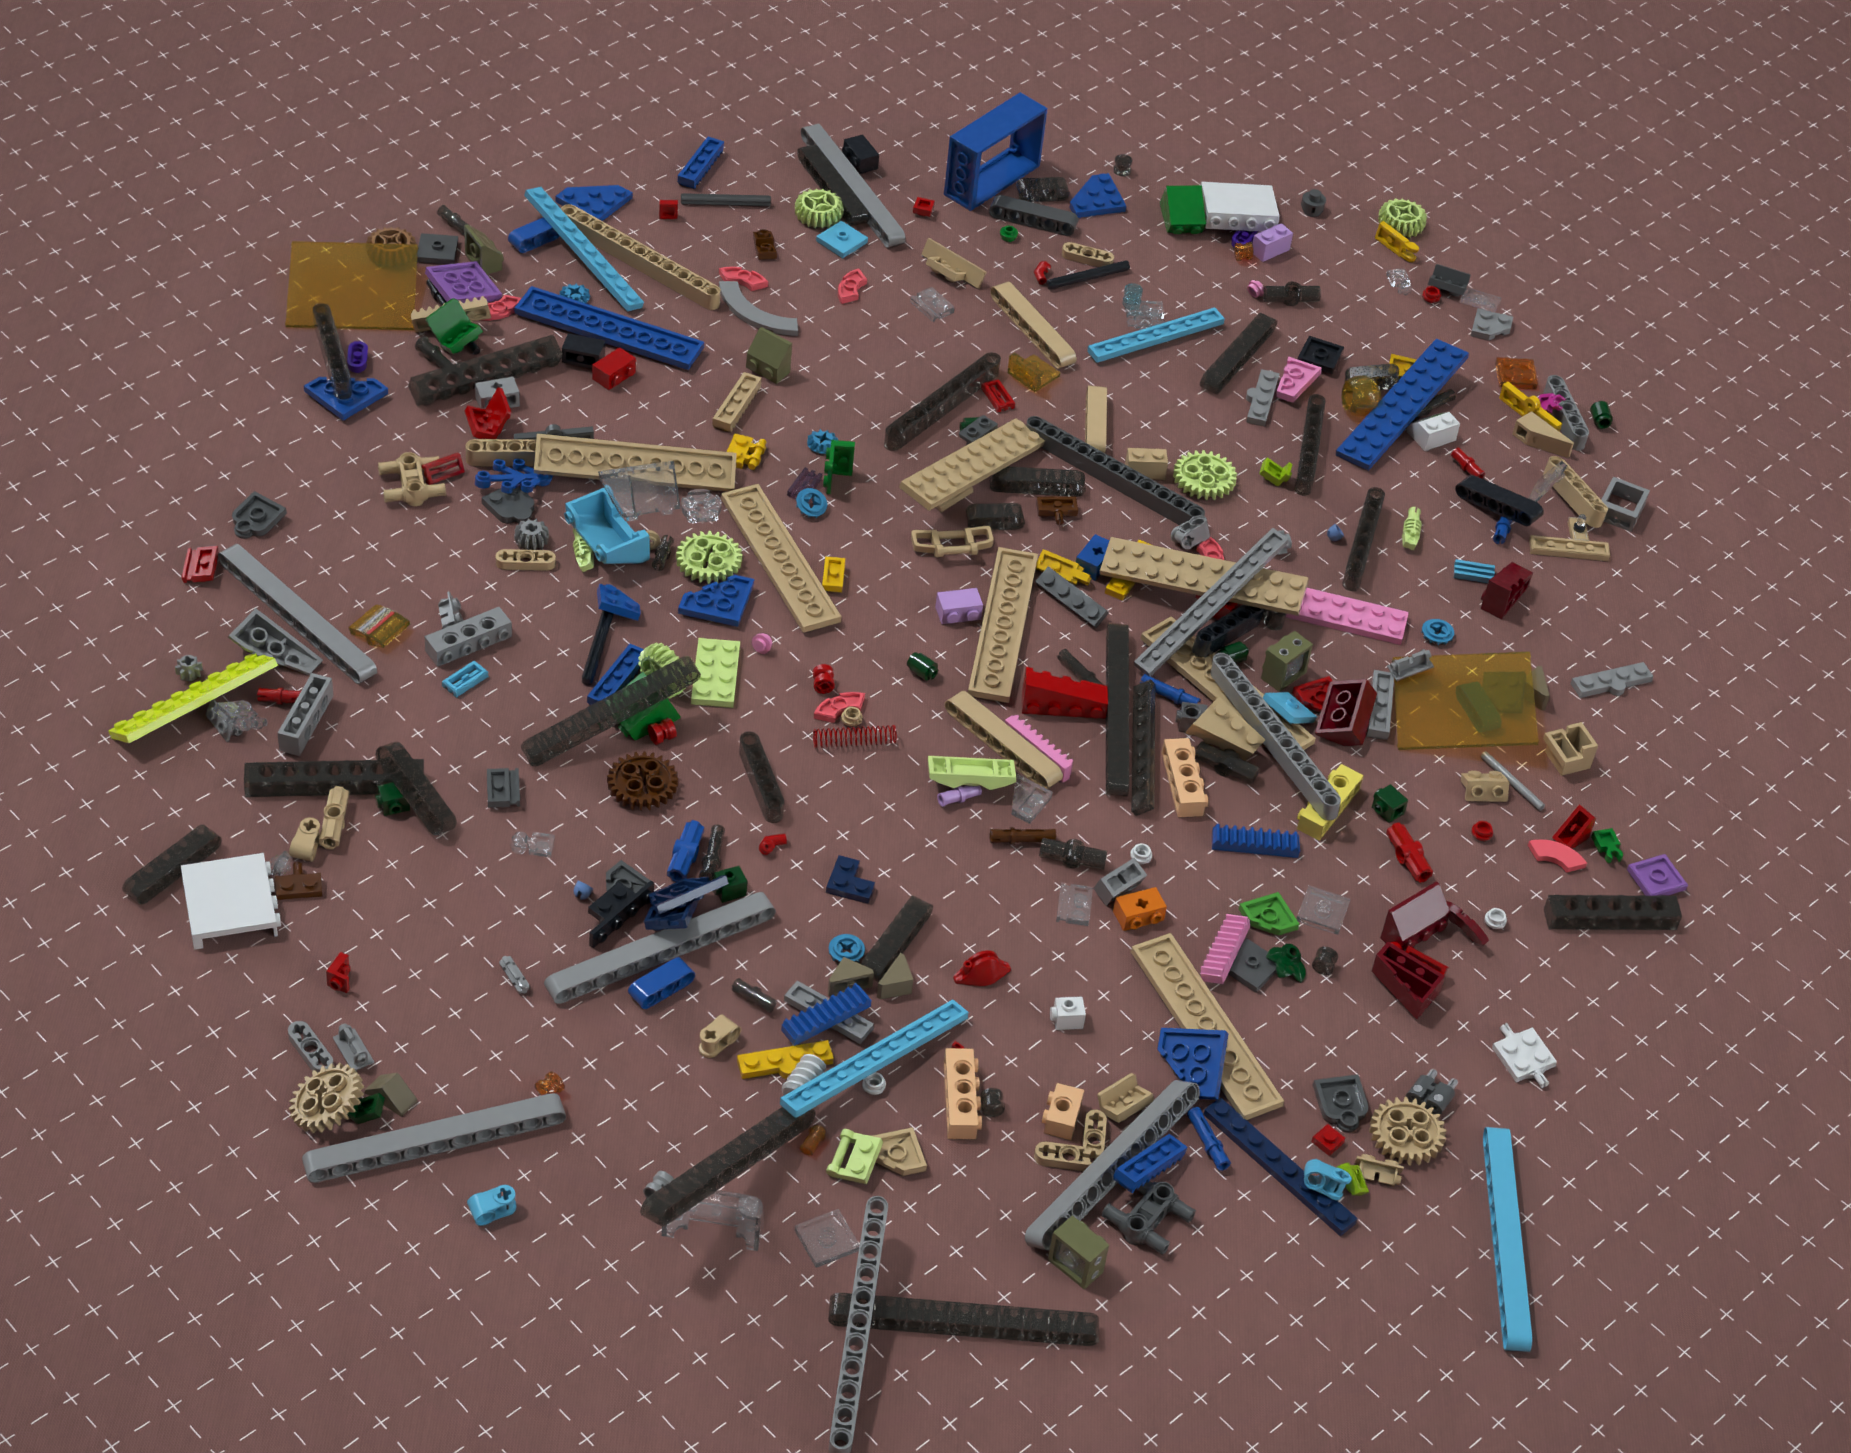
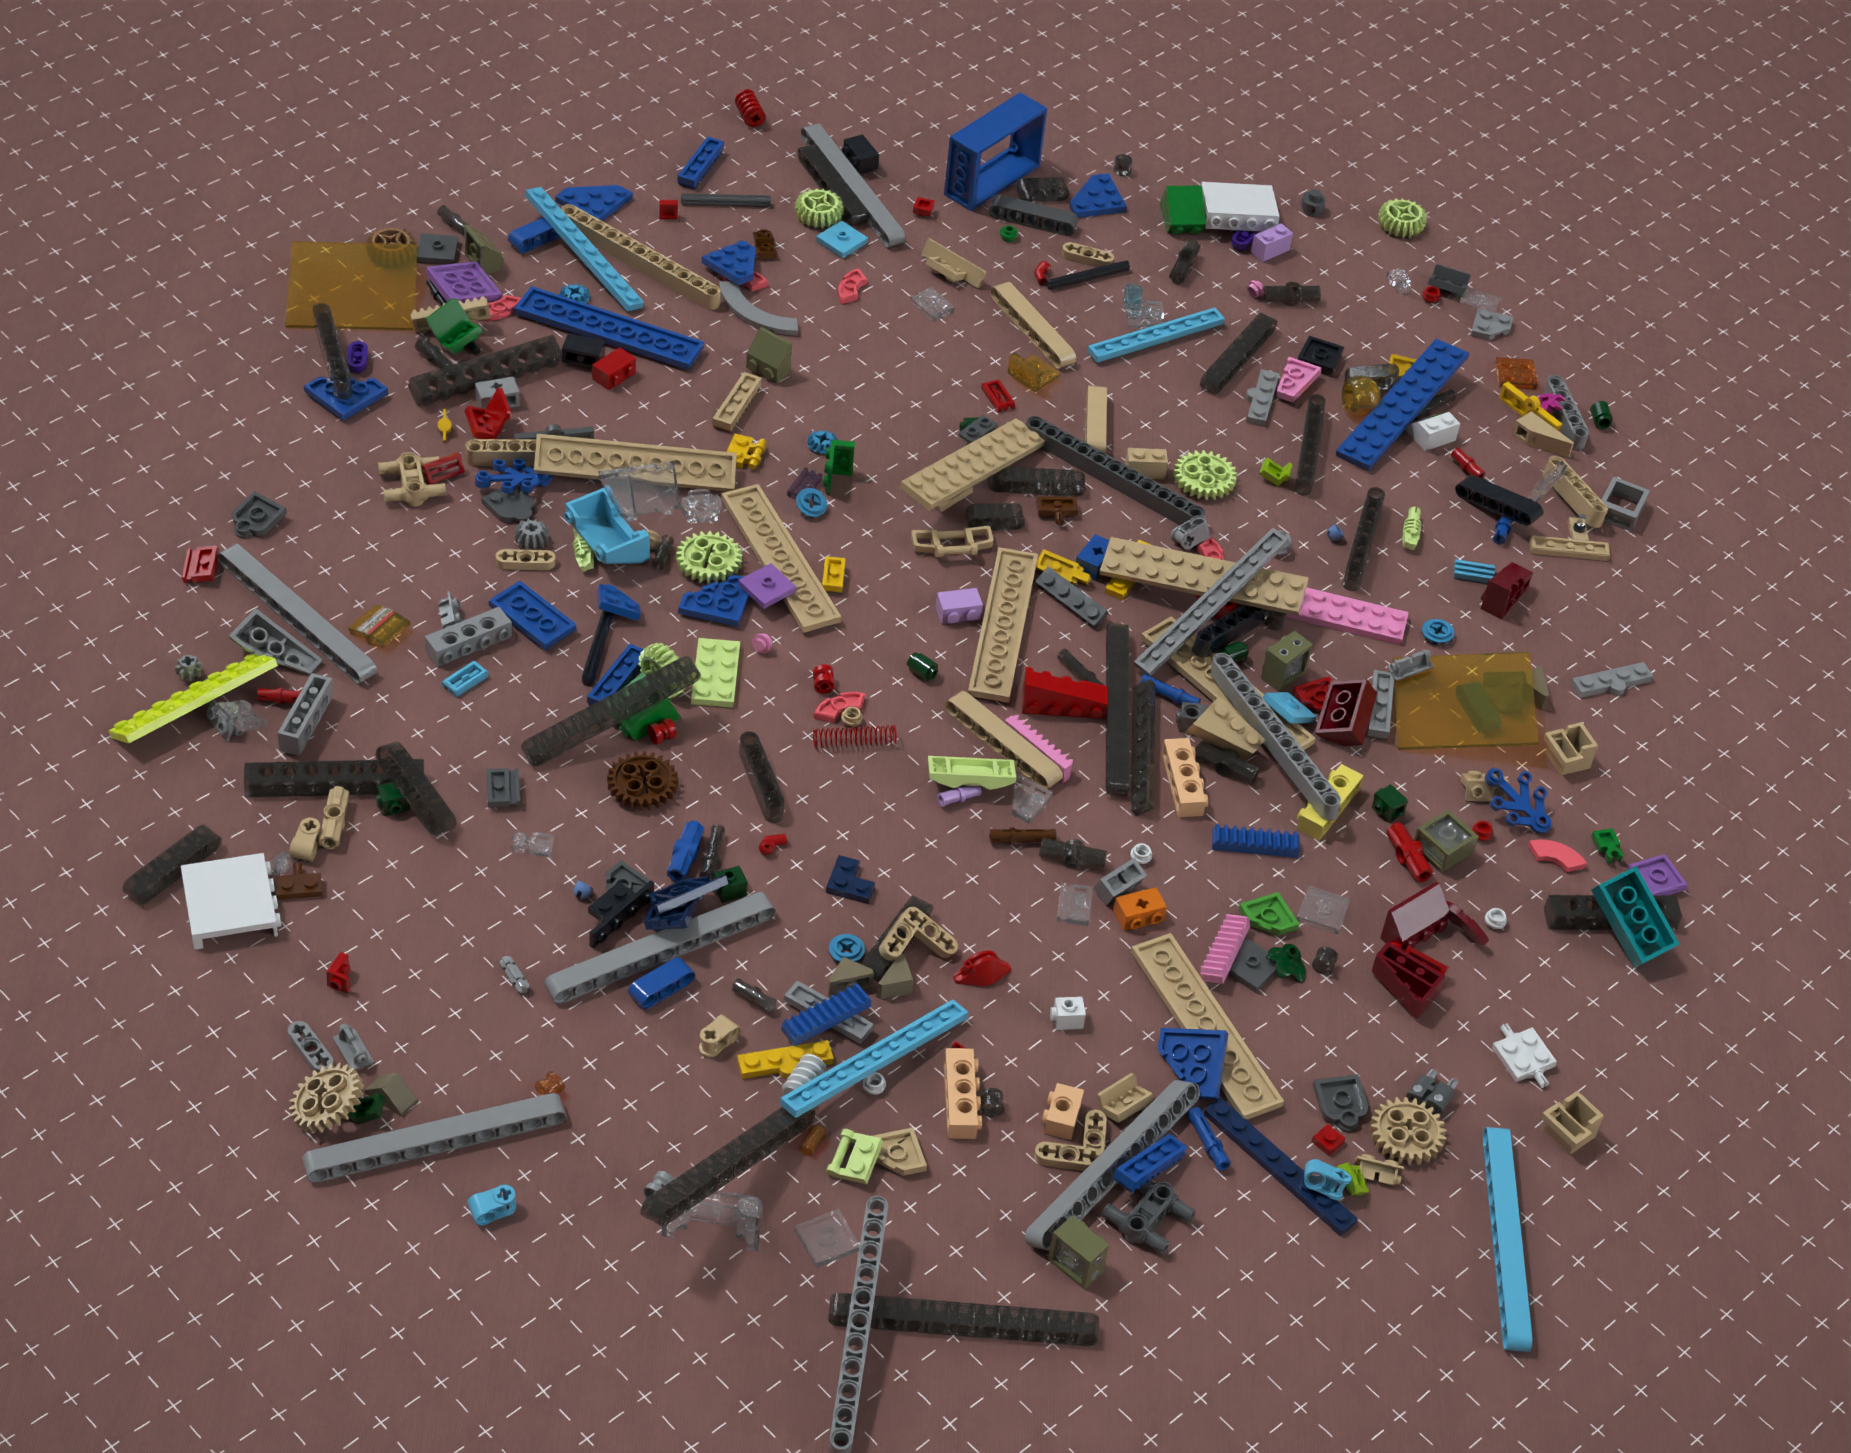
clear smoke beam [884,352,1001,451] -> none
clear orange wheel [1234,242,1254,261] -> none
yellow hinge [1375,221,1419,262] -> none
light grey bar [1481,751,1545,811] -> none
red slope [1552,804,1596,849] -> none
none -> yellow piece [437,409,452,441]
none -> blue plate [489,581,577,650]
none -> blue plate [702,241,756,285]
none -> red piece [735,89,766,127]
none -> medium lavender plate [738,563,797,609]
none -> tan beam [879,907,958,961]
none -> clear smoke piece [1169,239,1201,284]
none -> piece [1414,810,1479,872]
none -> blue plant [1485,768,1552,833]
none -> tan plate [1541,1091,1604,1155]
none -> teal brick [1591,866,1680,968]

